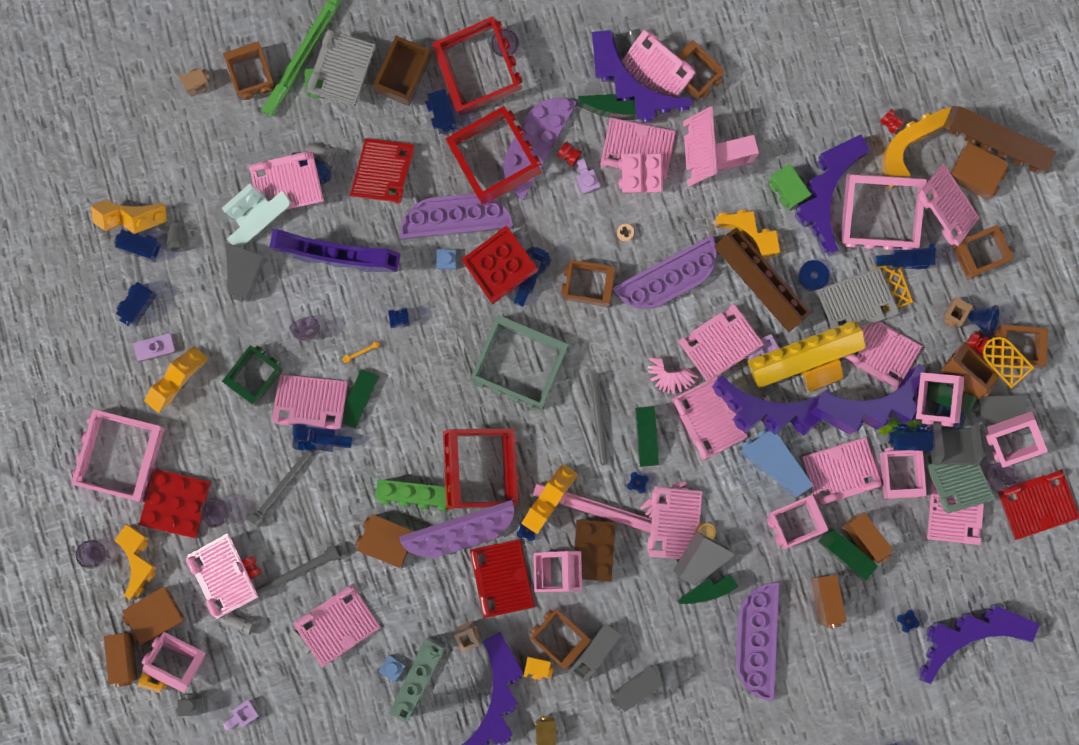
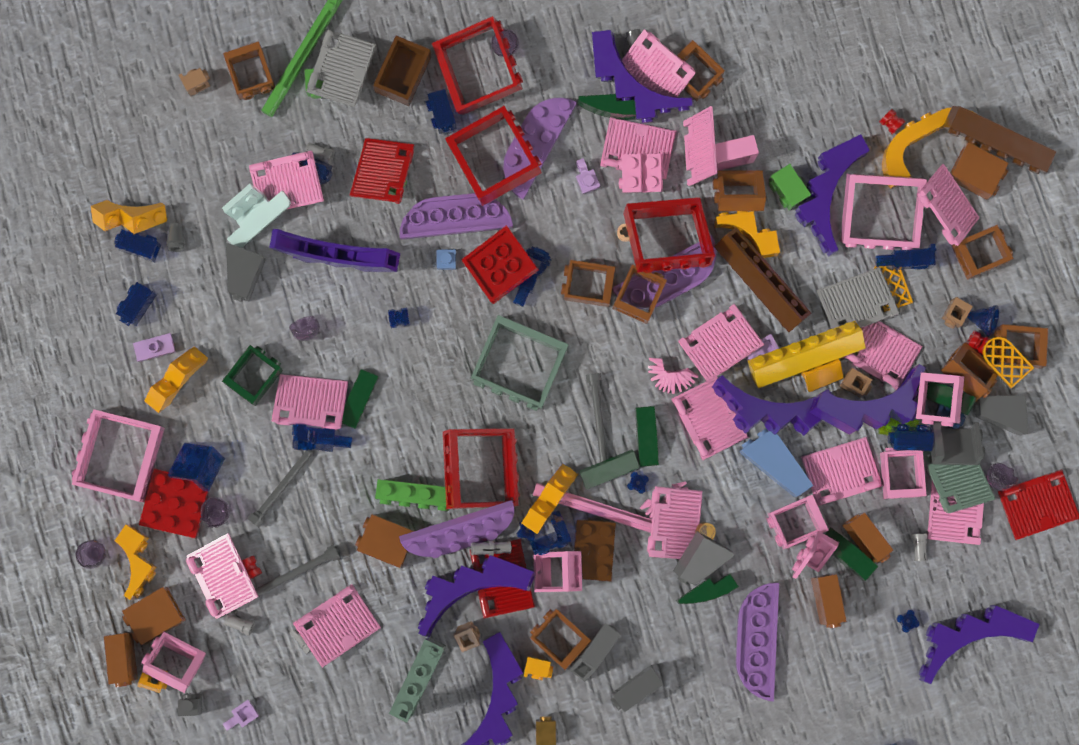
light orange hinge [343,341,380,363] -> none
medium blue plate [379,655,406,683] -> none
red wheel [557,141,583,167] -> none
clear blue piece [798,260,829,291] -> none
bright pink window [986,411,1048,467] -> none
none -> clear blue bracket [168,443,225,492]
none -> dark purple arch [418,555,536,637]
none -> light grey pin [471,540,511,556]
none -> clear blue bracket [530,510,571,555]
none -> dark green tile [579,449,640,490]
none -> dark orange window [612,264,667,324]
none -> red window [623,197,715,273]
none -> dark orange window [713,170,766,211]
none -> bright pink bracket [792,531,839,579]
none -> medium nougat brick [839,368,872,398]
none -> light grey pin [912,533,928,561]

